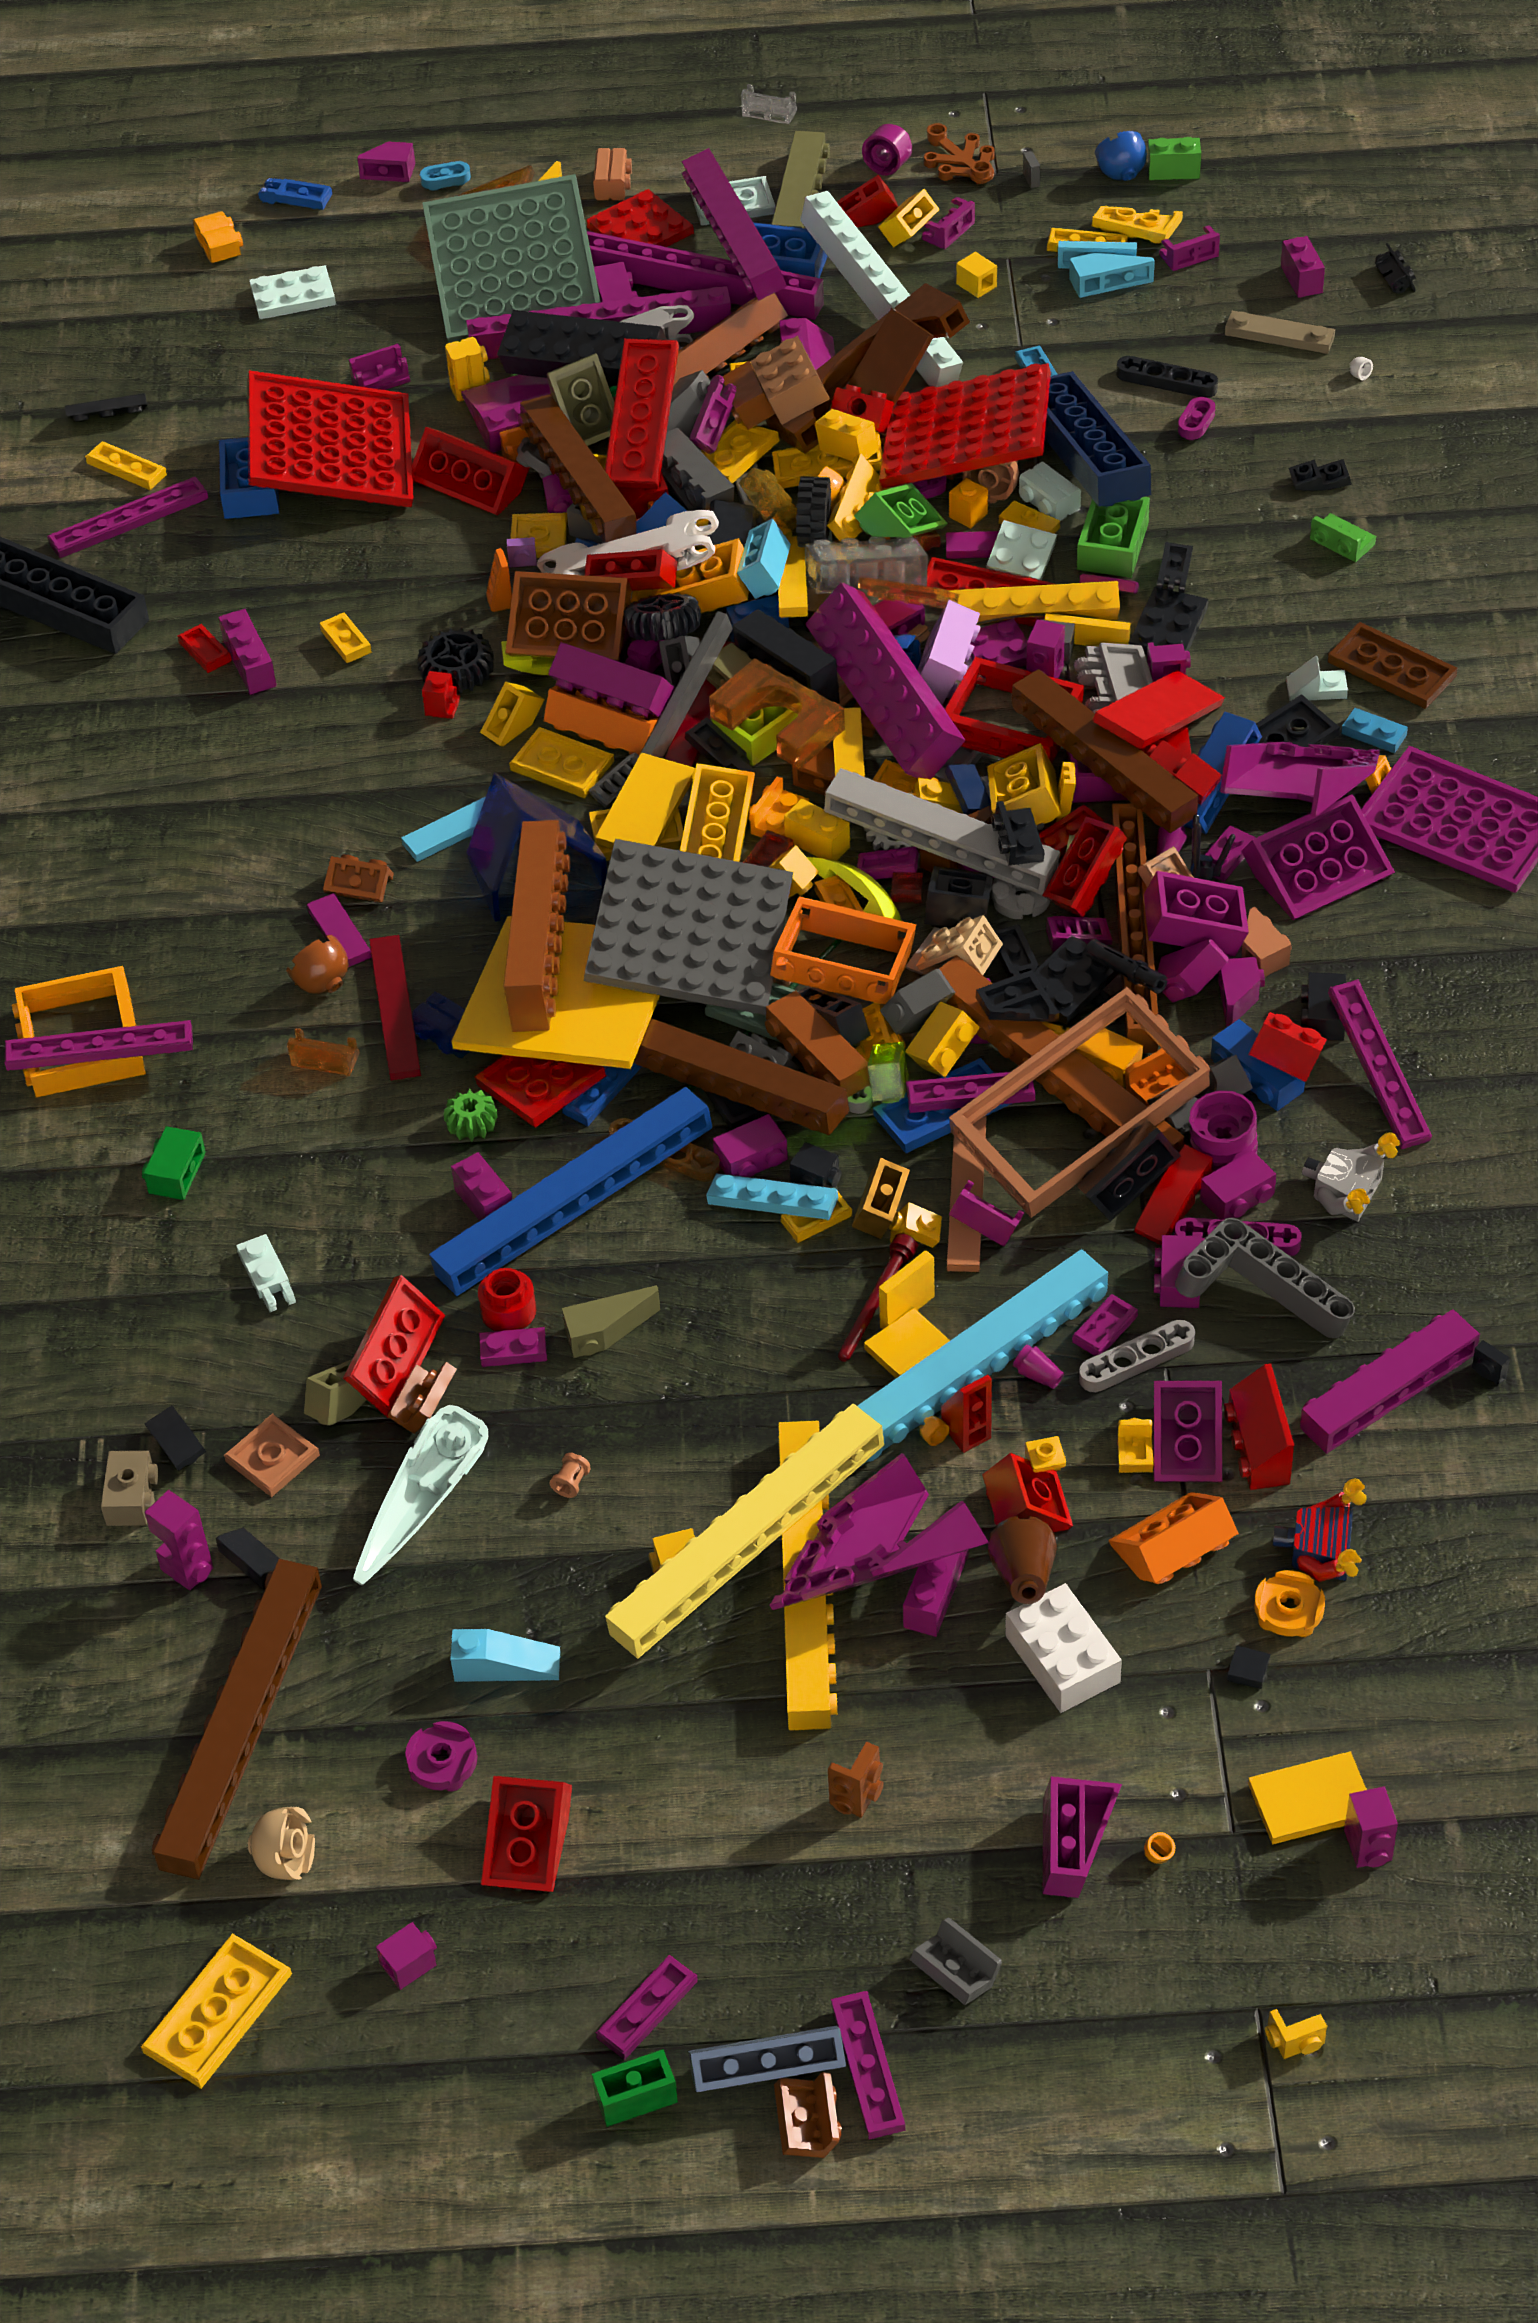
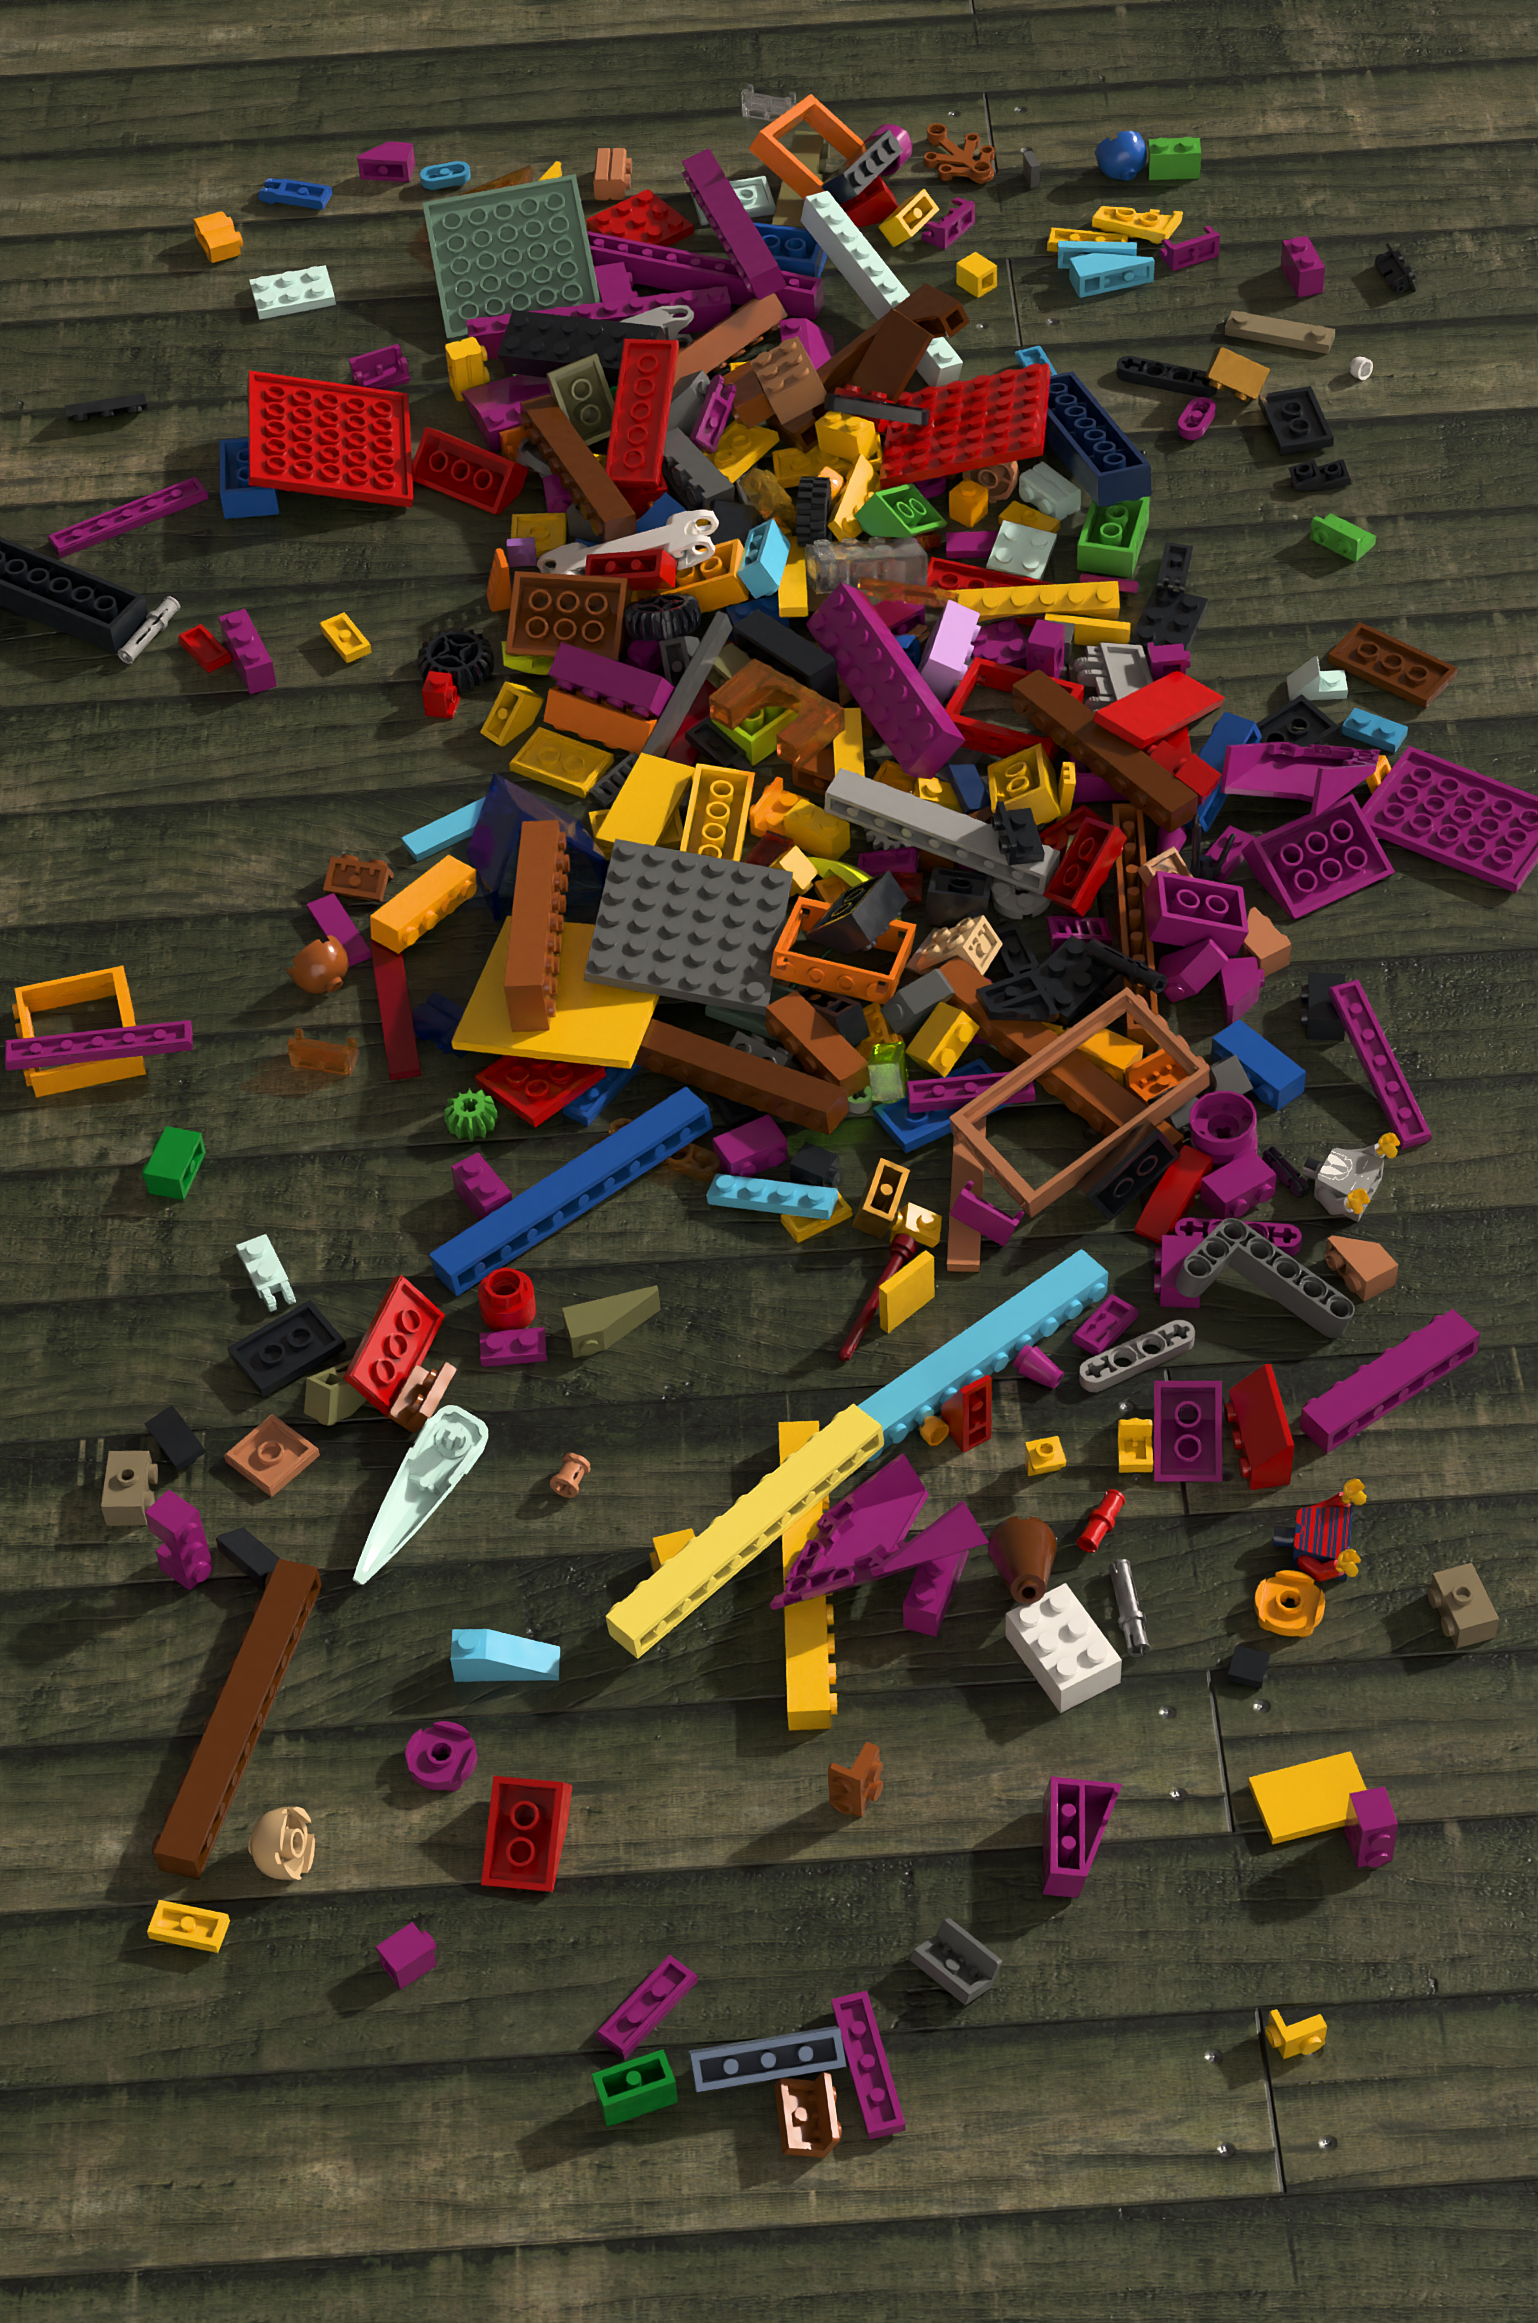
yellow tile [85,441,167,490] -> none
yellow tile [141,1933,292,2089] -> none
yellow tile [864,1308,950,1378] -> none
red slope [982,1453,1073,1533] -> none
orange slope [1109,1492,1239,1584] -> none
light orange hinge [1144,1832,1175,1864] -> none
red slope [1248,1012,1327,1082] -> none
black plate [1472,1340,1510,1386] -> none
none -> light grey pin [118,596,180,664]
none -> yellow plate [147,1900,230,1953]
none -> black plate [227,1300,347,1397]
none -> light orange brick [370,855,477,954]
none -> orange window [749,94,865,200]
none -> black slope [806,870,908,954]
none -> black brick [821,130,903,205]
none -> black beam [824,394,930,425]
none -> red pin [1077,1489,1126,1553]
none -> flat silver pin [1108,1559,1150,1657]
none -> pearl gold slope [1205,347,1270,403]
none -> black plate [1258,386,1334,455]
none -> black axle [1262,1146,1311,1198]
none -> nougat slope [1325,1235,1398,1302]
none -> dark tan brick [1427,1563,1499,1649]

